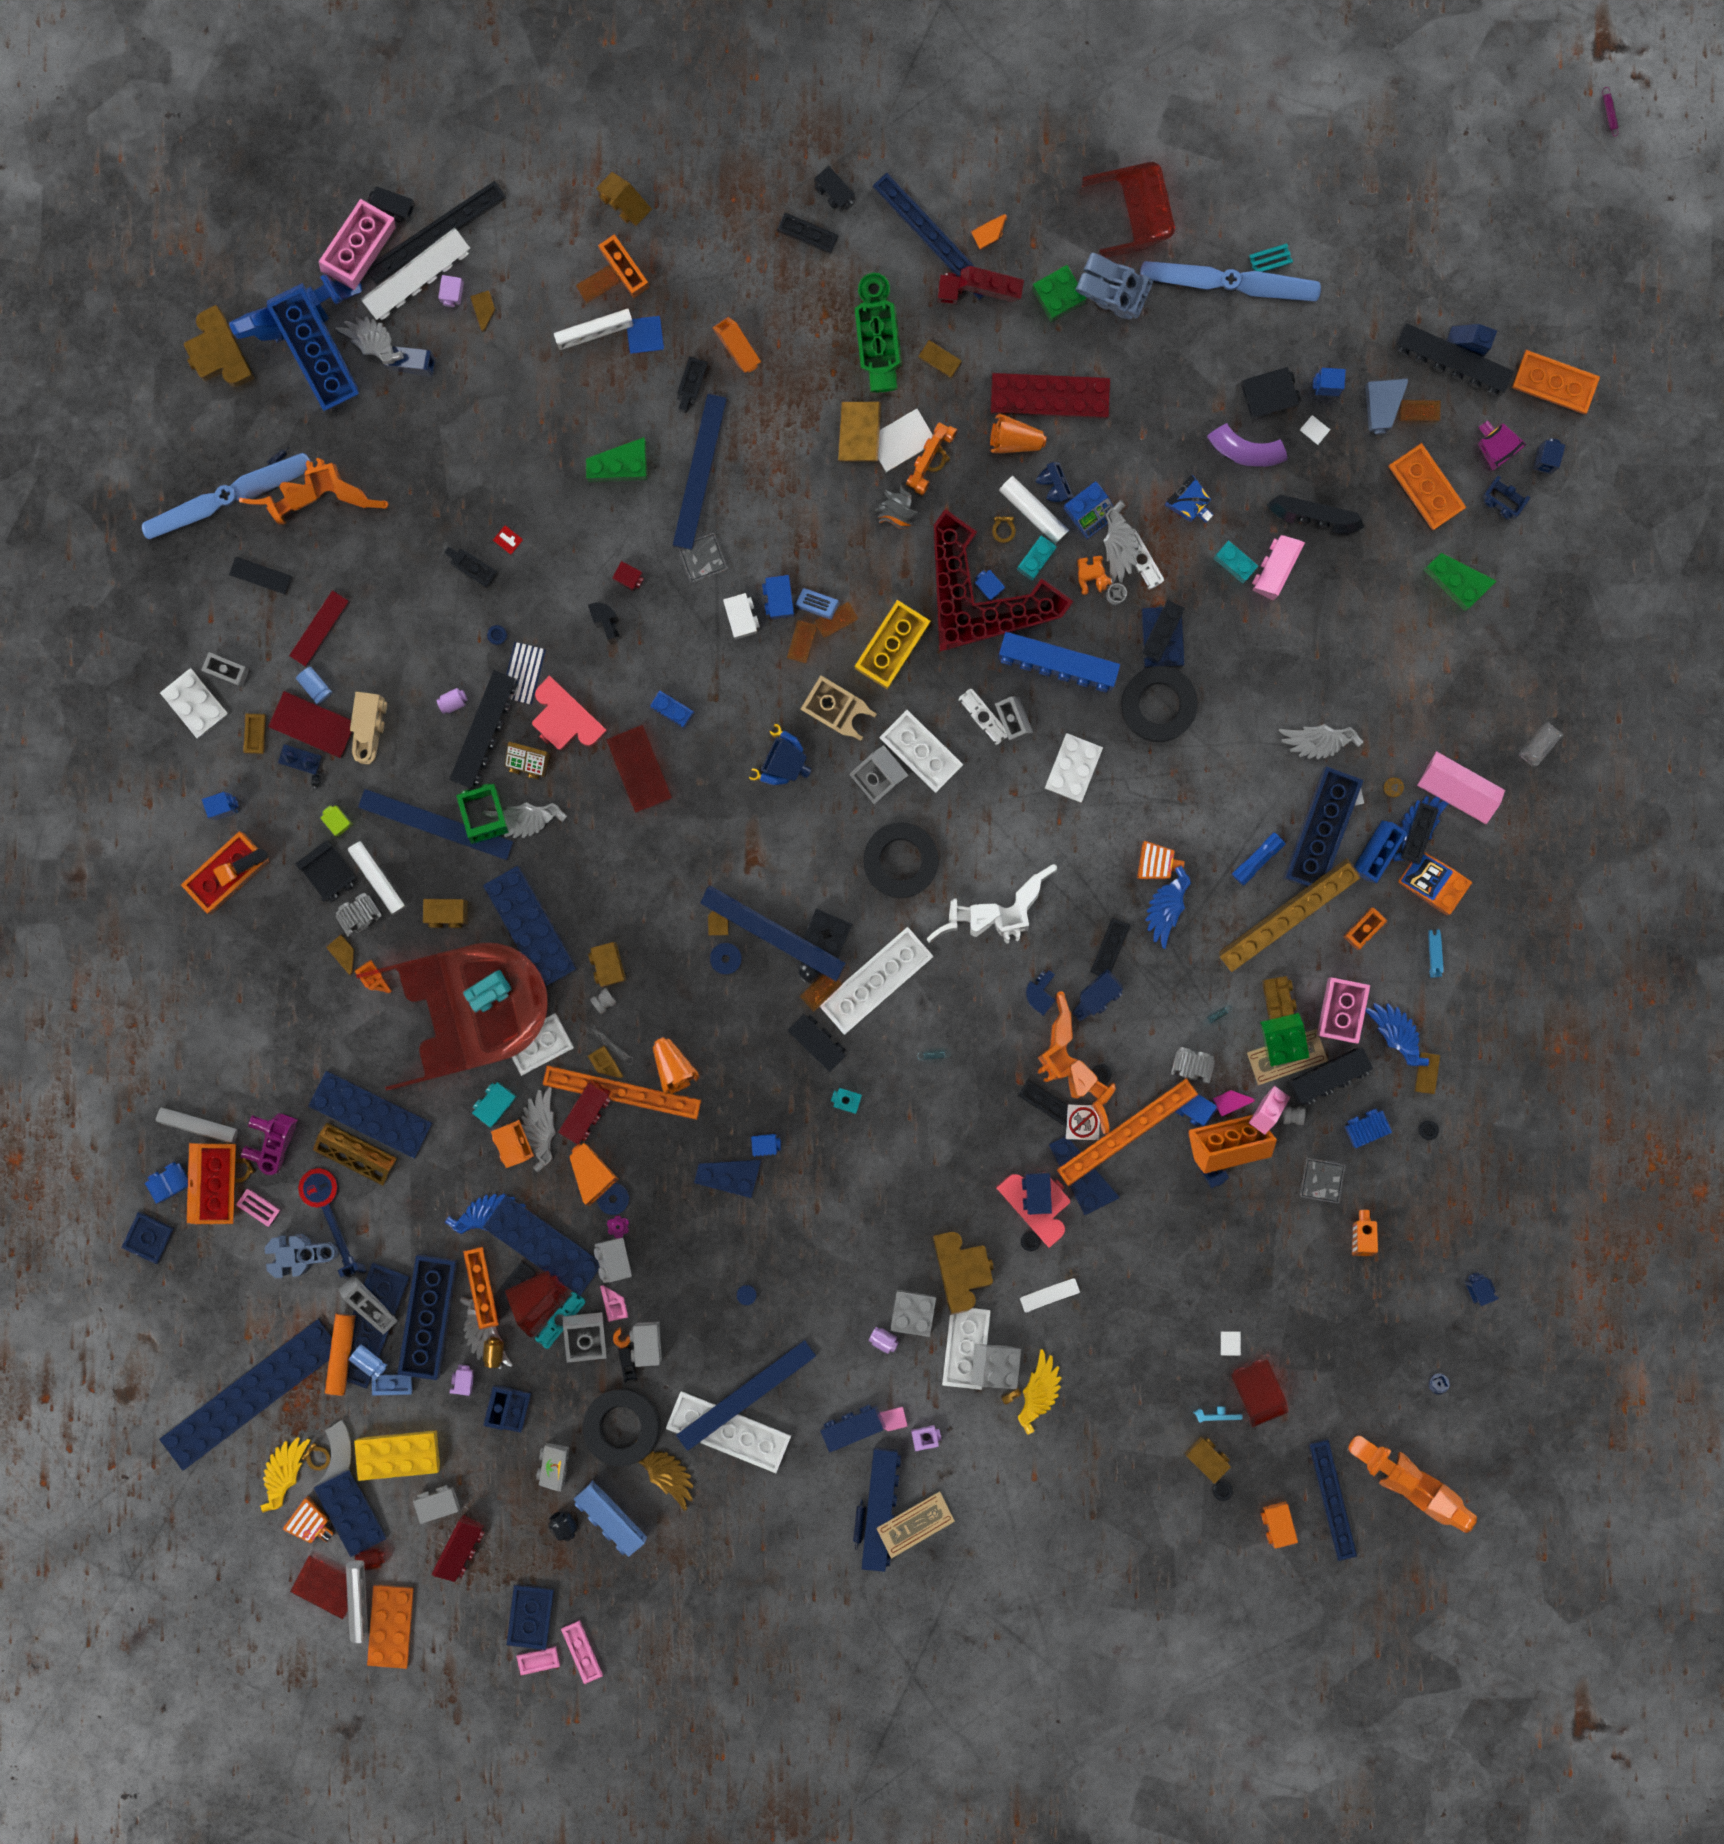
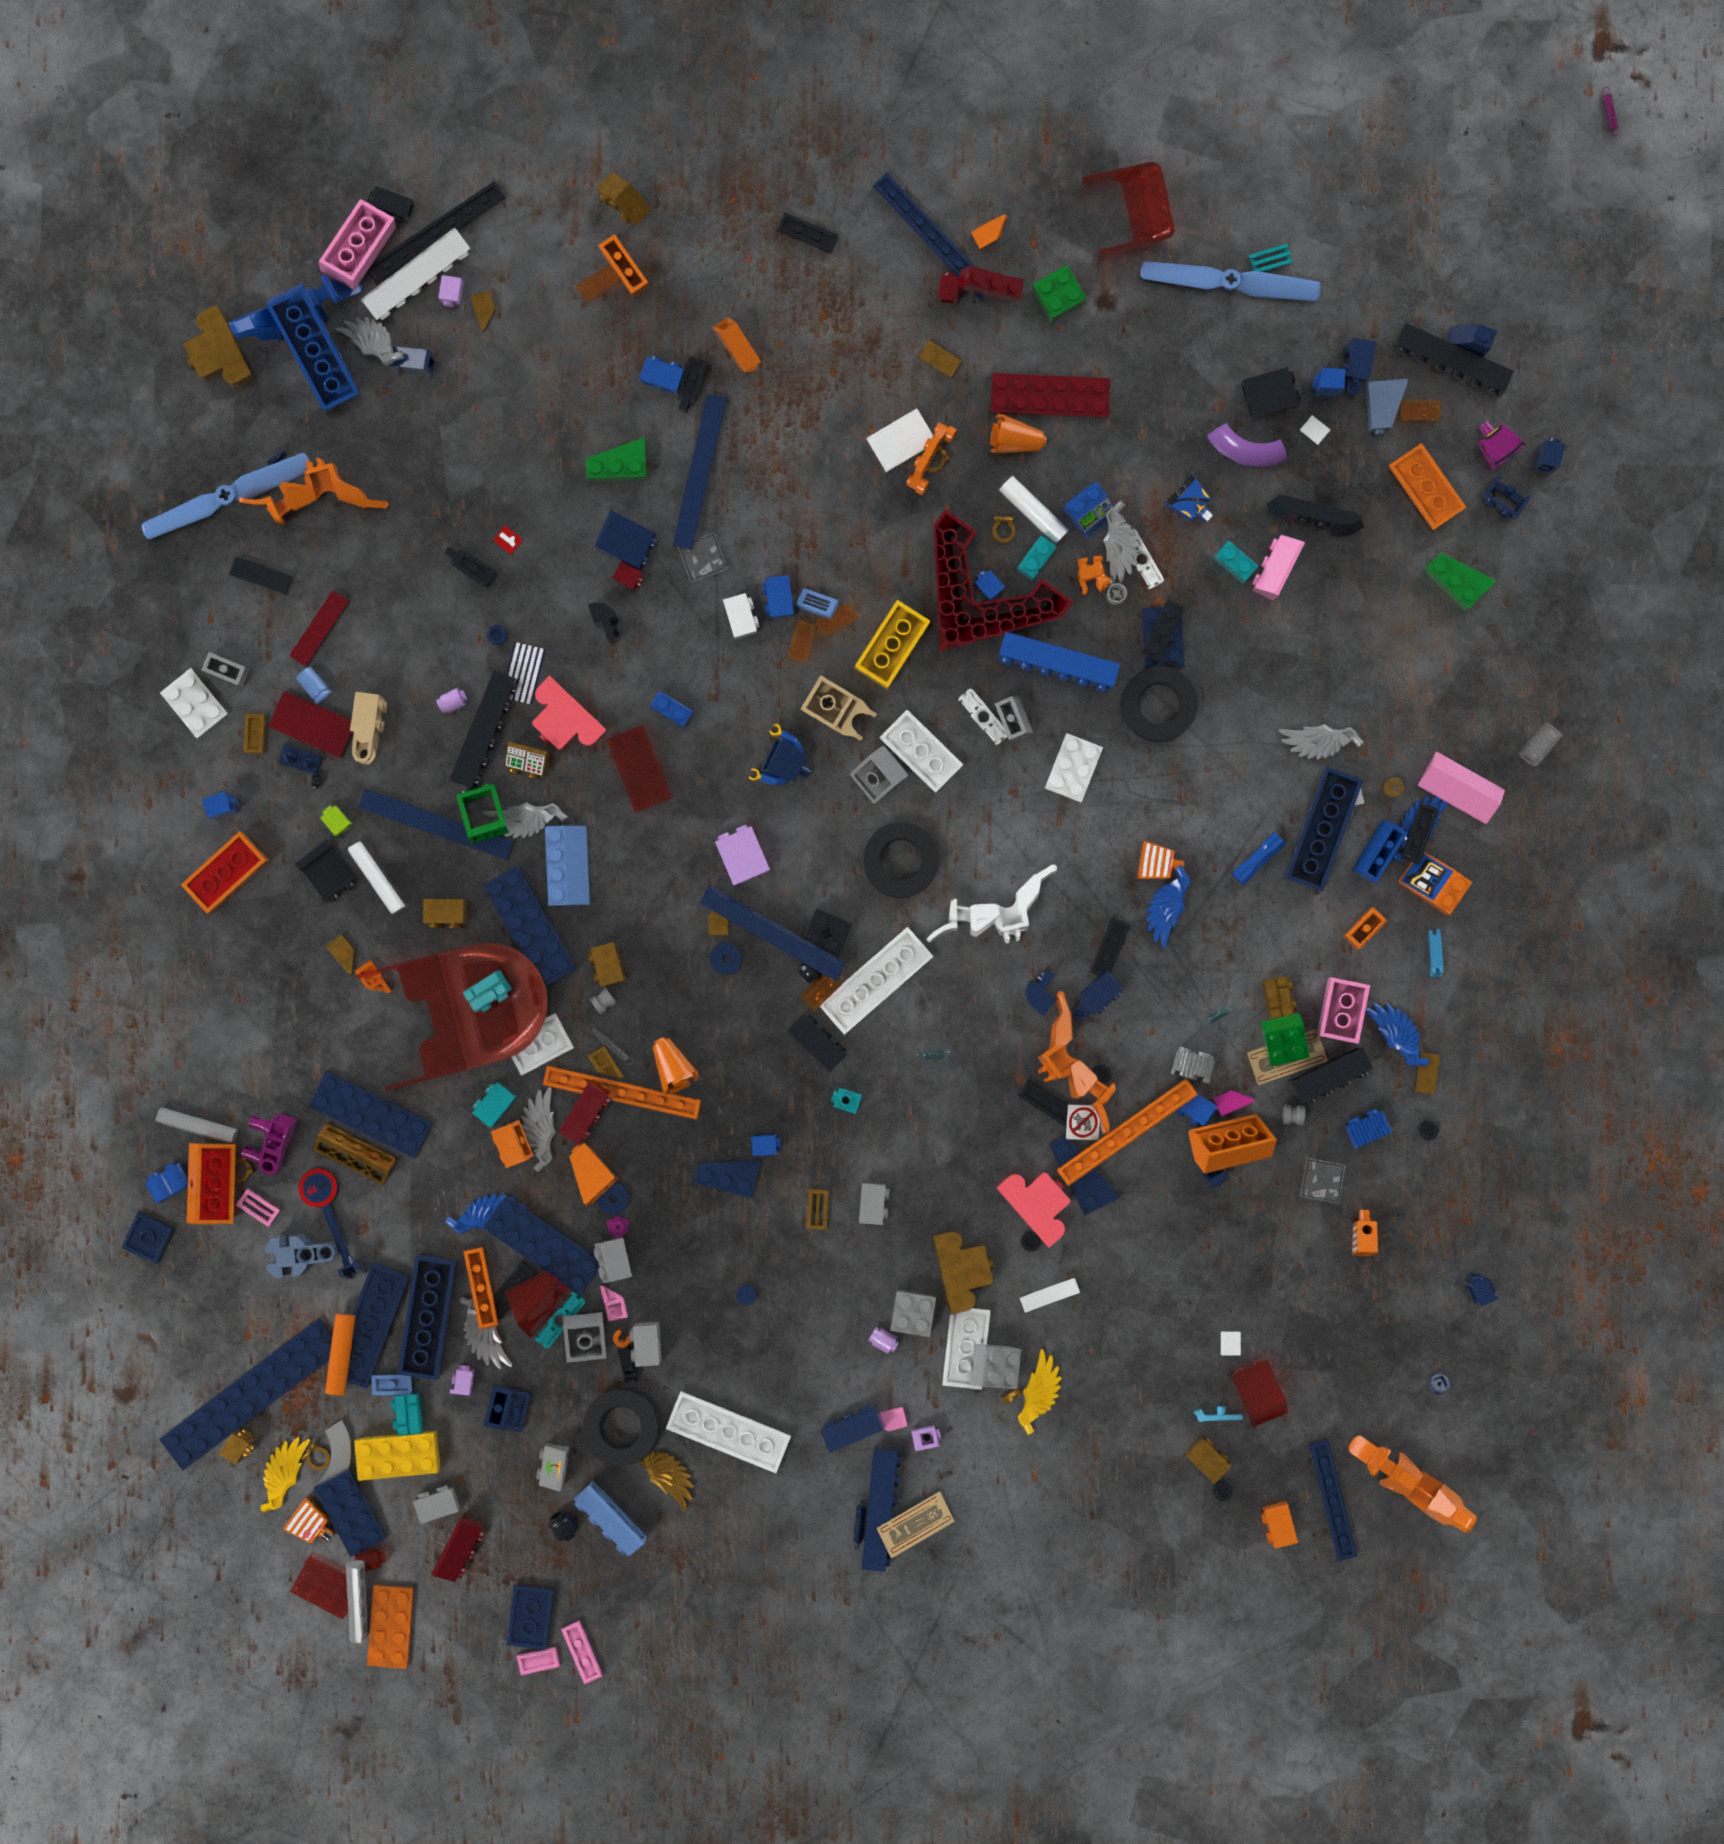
piece [213,849,268,887] -> none
light grey brick [335,893,382,936] -> none
light grey slope [339,1276,398,1335] -> none
medium blue piece [349,1344,387,1380] -> none
pearl gold brick [483,1337,504,1368] -> none
white brick [554,308,634,350] -> none
blue sticker [627,316,664,354] -> none
dark blue tile [676,1340,816,1451] -> none
black brick [814,166,855,212] -> none
pearl gold tile [838,402,881,462] -> none
green brick [855,272,902,393] -> none
dark grey hair [875,485,918,529] -> none
dark blue piece [1022,1173,1052,1215] -> none
dark blue tile [1036,462,1074,502] -> none
sand blue connector [1075,253,1153,320] -> none
pearl gold brick [1219,858,1360,972] -> none
bright pink brick [1249,1086,1290,1134] -> none
orange plate [1512,350,1600,415] -> none
none -> pearl gold brick [219,1429,256,1465]
none -> teal brick [391,1392,423,1436]
none -> medium blue slope [545,826,590,907]
none -> dark blue slope [594,510,658,571]
none -> blue brick [639,356,684,395]
none -> lavender brick [715,825,770,886]
none -> pearl gold tile [807,1189,829,1230]
none -> light grey brick [859,1183,889,1225]
none -> dark blue hinge [1342,338,1376,396]

